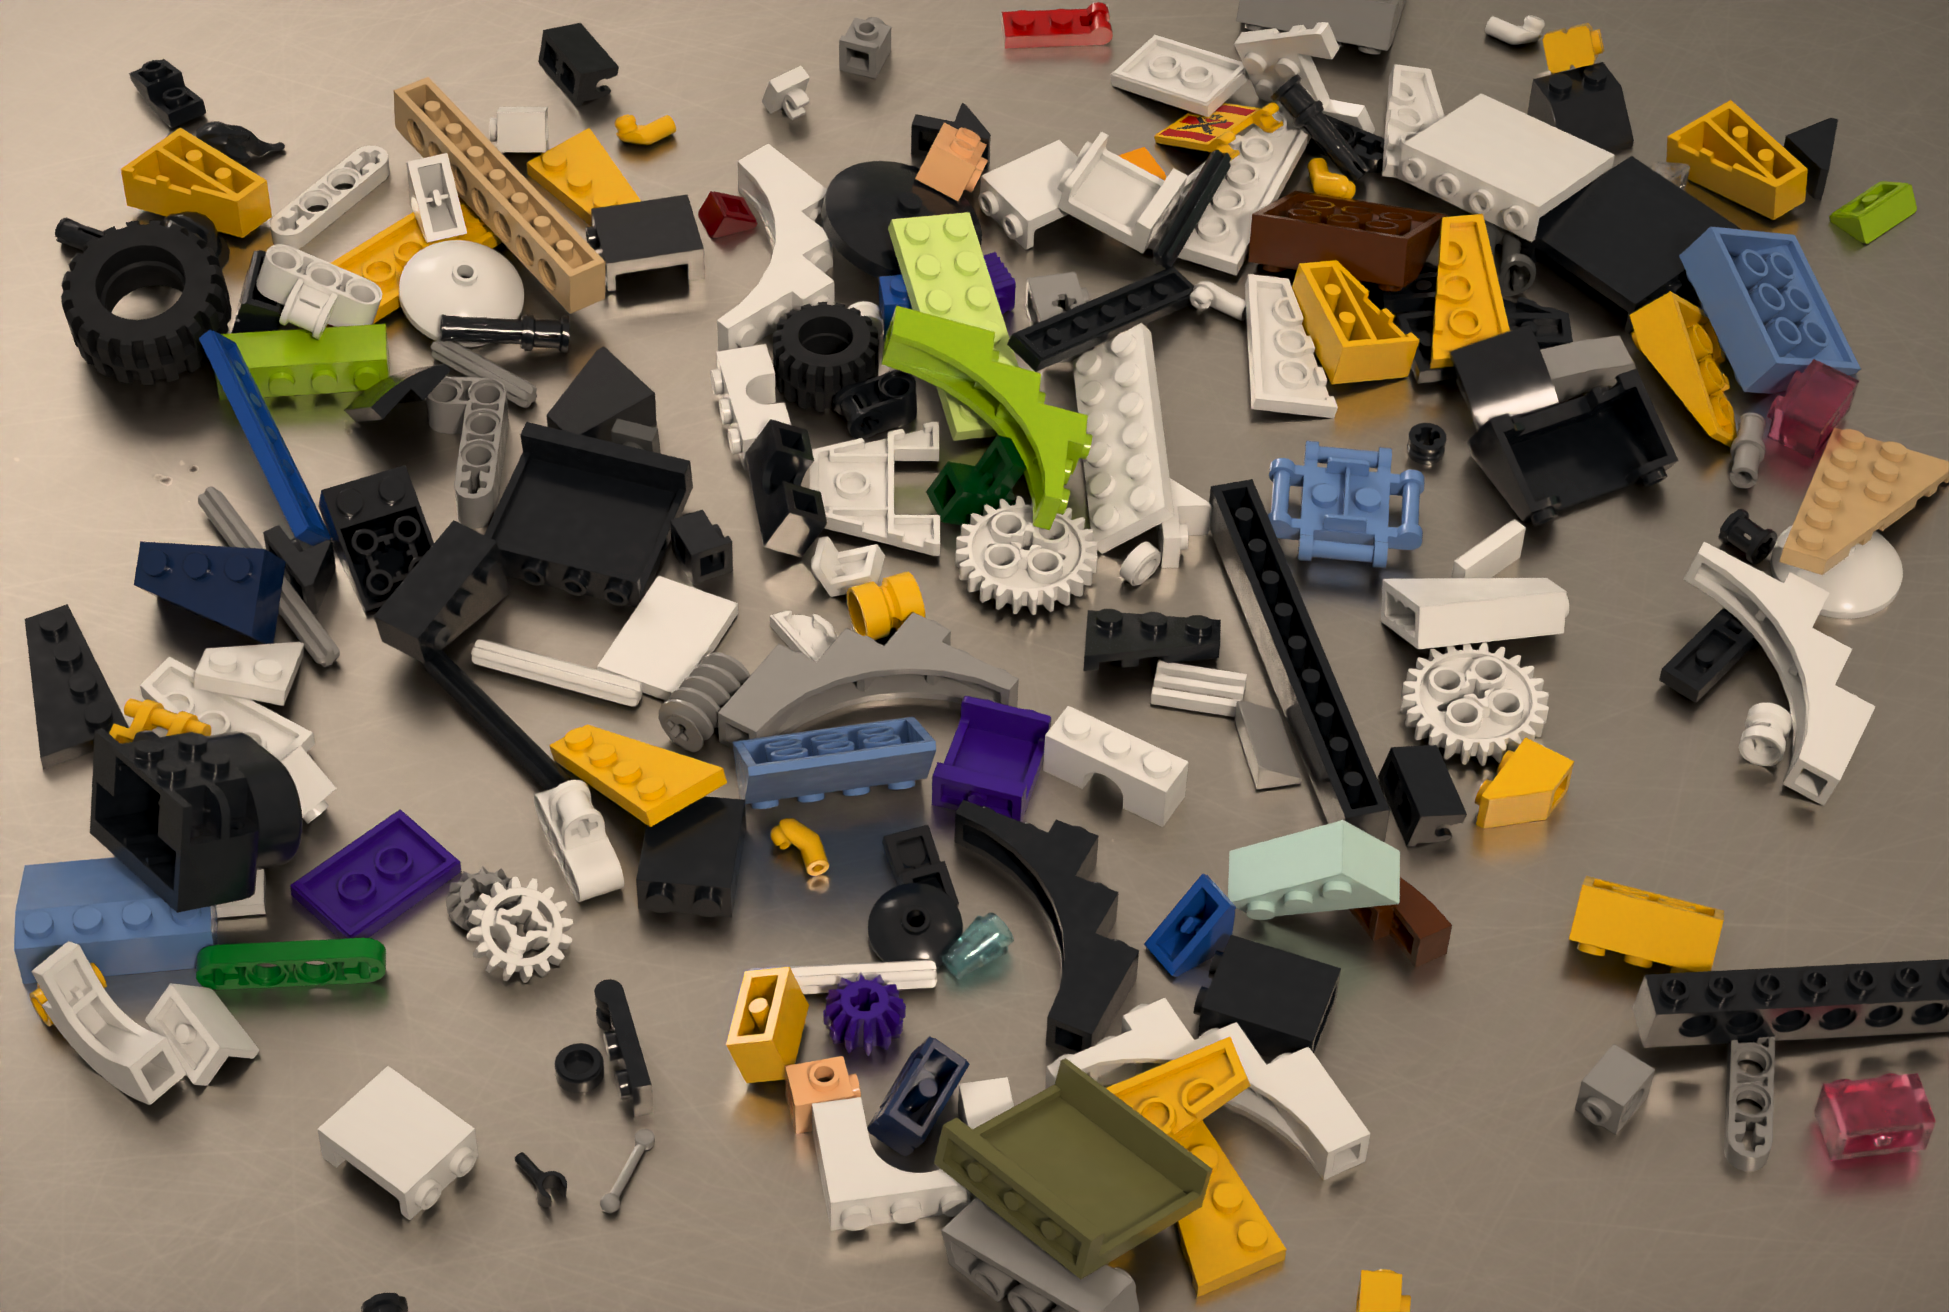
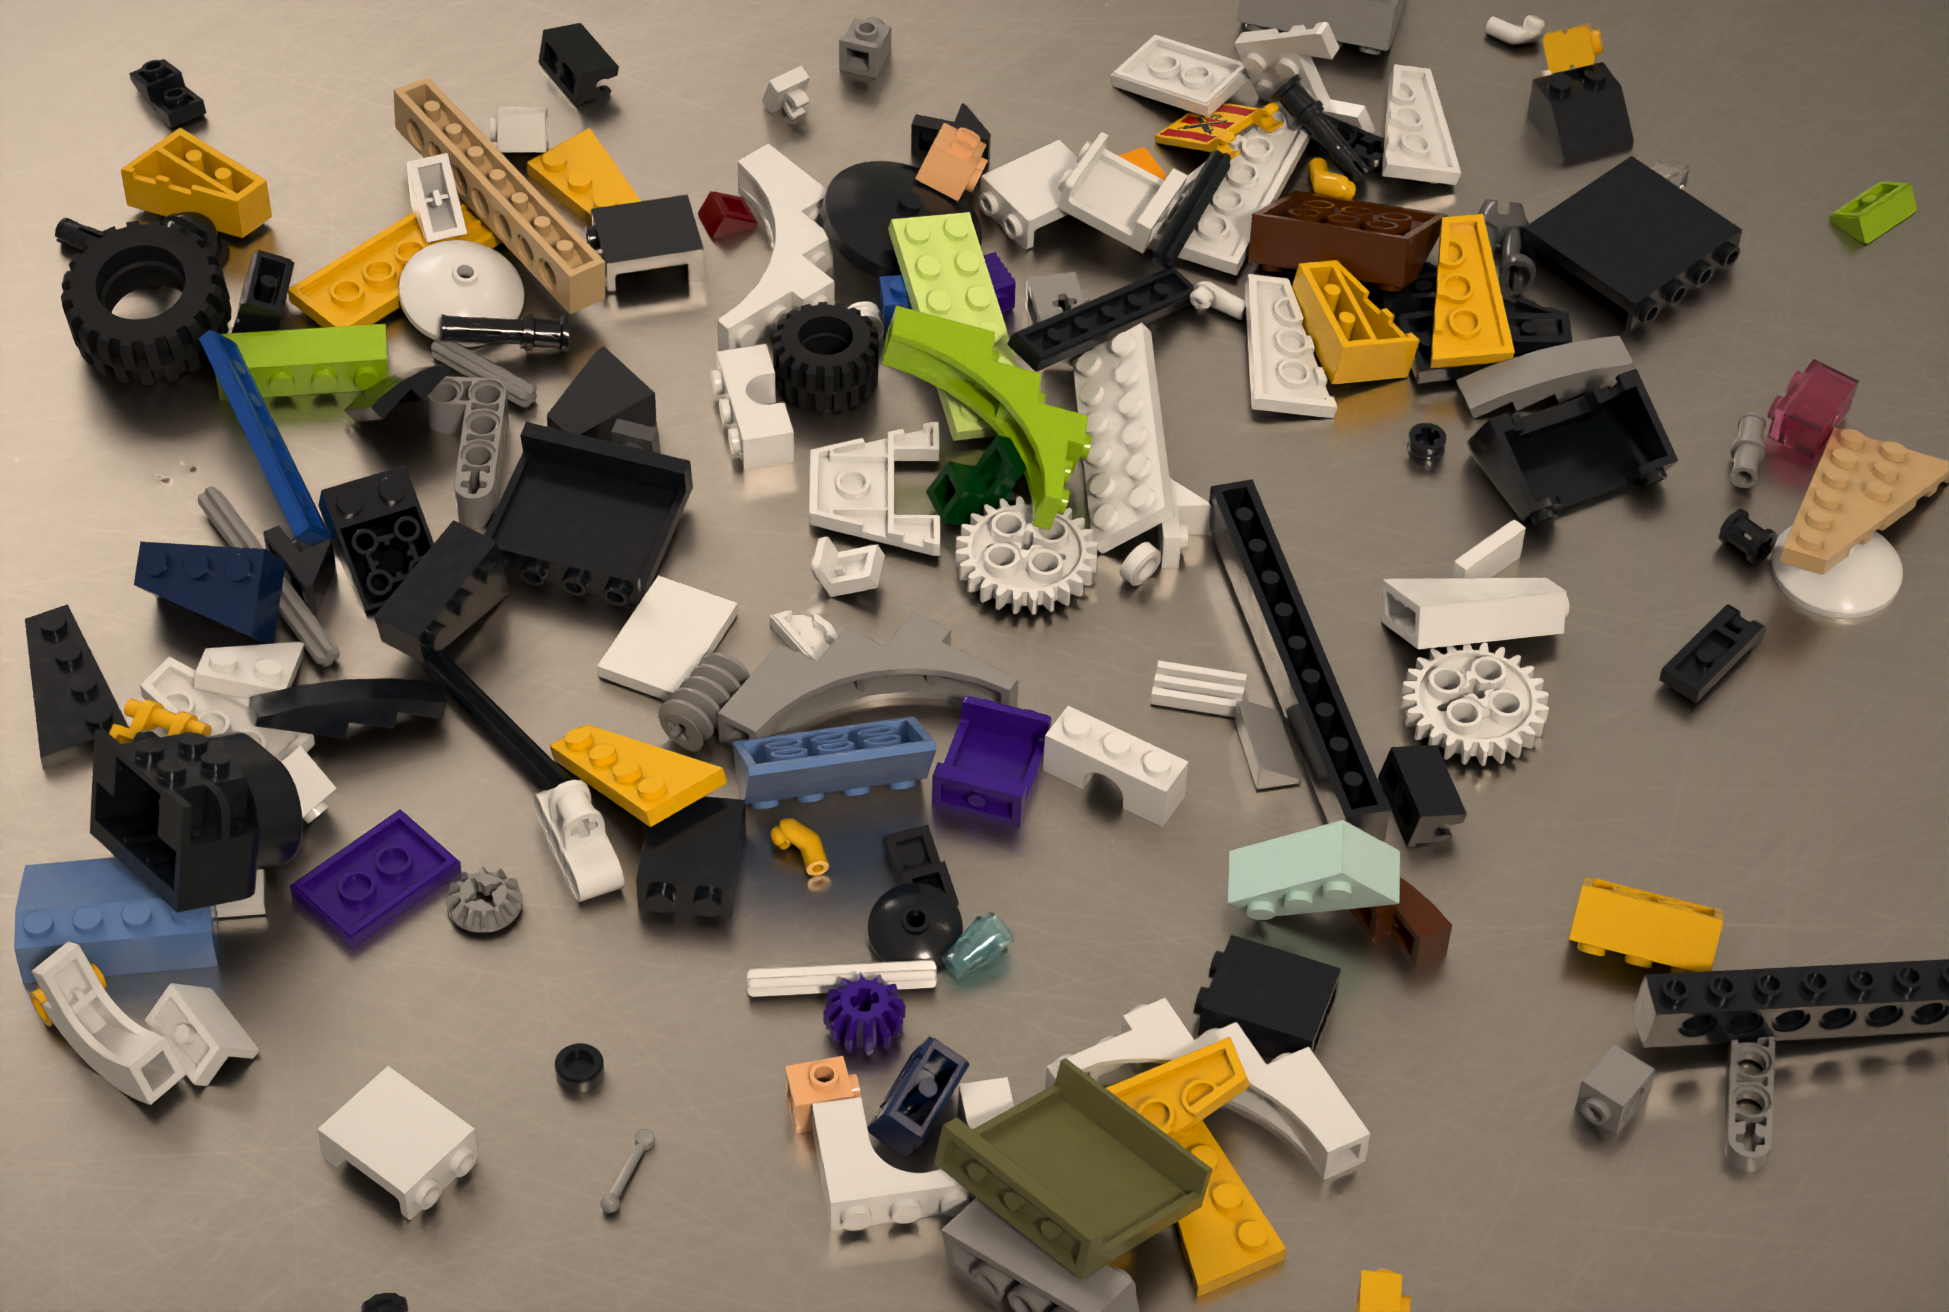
black piece [195,121,285,165] -> none
green beam [196,938,386,990] -> none
white piece [256,244,383,340] -> none
white beam [270,146,390,249] -> none
white gear [467,877,573,983] -> none
white axle [471,638,643,707] -> none
black hand [515,1152,567,1208] -> none
black plate [594,979,653,1117] -> none
yellow arm [614,114,676,146] -> none
black brick [670,509,733,585] -> none
yellow brick [726,967,809,1083] -> none
black arch [745,419,827,558] -> none
black piece [833,370,917,440] -> none
yellow wheel [846,571,925,640] -> none
black arch [954,800,1139,1055] -> none
red plate [1001,2,1113,49] -> none
black wing [1083,609,1221,671] -> none
blue slope [1144,874,1236,977] -> none
medium blue brick [1268,441,1425,568] -> none
white panel [1397,94,1615,242] -> none
black slope [1449,324,1559,431] -> none
yellow slope [1475,737,1574,829] -> none
yellow wedge [1629,291,1737,448] -> none
yellow wedge [1666,100,1808,220] -> none
medium blue slope [1679,227,1861,394] -> none
white arch [1683,542,1876,806] -> none
white wheel [1738,703,1793,766] -> none
black slope [1783,118,1838,200] -> none
clear pink brick [1814,1073,1936,1161] -> none
none -> black slope [249,678,447,739]

